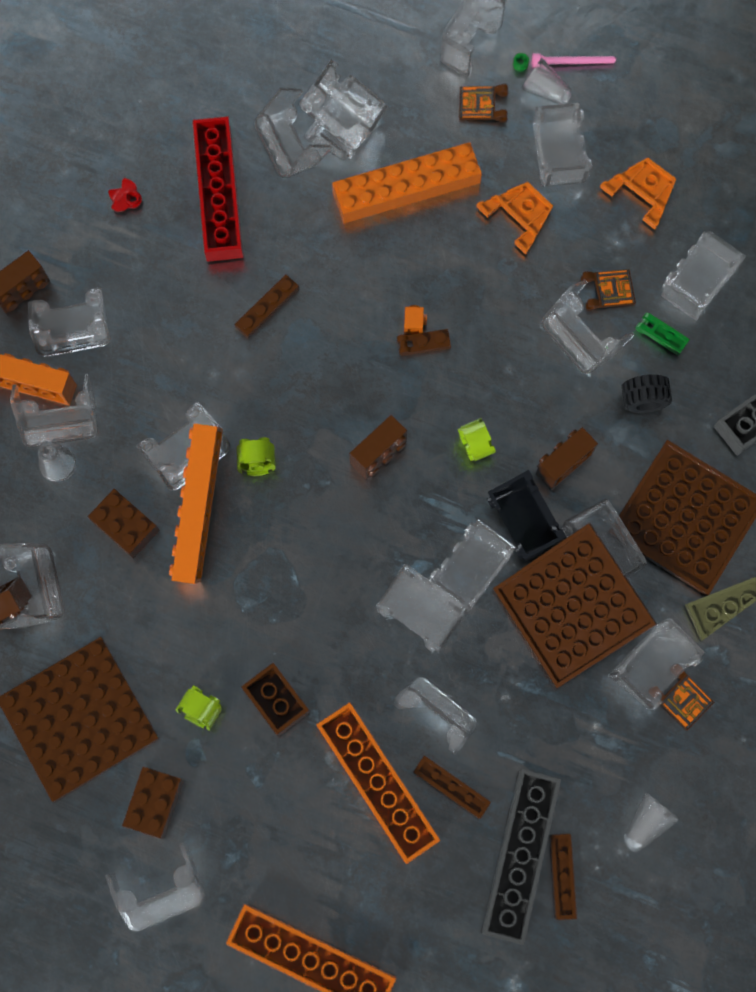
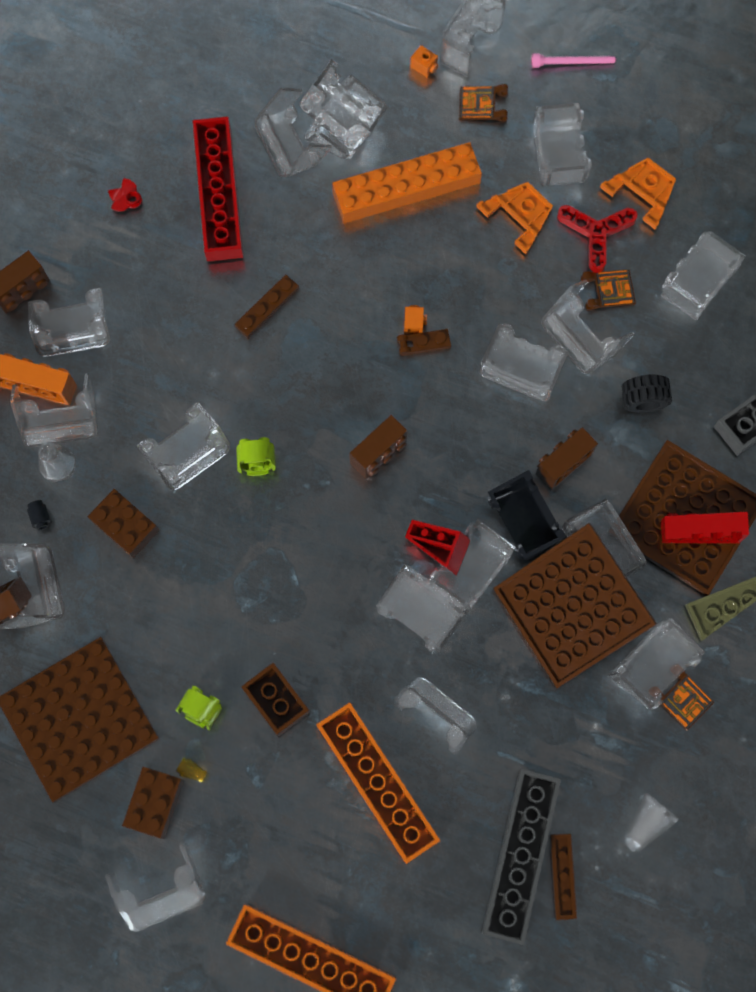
orange brick [169,423,223,584] -> none
reddish brown plate [413,755,491,819] -> none
lime brick [457,418,496,462] -> none
green bush [513,53,529,71] -> none
clear cone [521,58,572,105] -> none
green plate [635,312,690,356] -> none
none -> black brick [27,500,51,530]
none -> clear yellow cone [176,757,207,783]
none -> red wedge [405,520,470,576]
none -> orange brick [410,45,438,78]
none -> clear windscreen [479,323,569,401]
none -> red piece [557,205,638,273]
none -> red wedge [661,512,749,544]

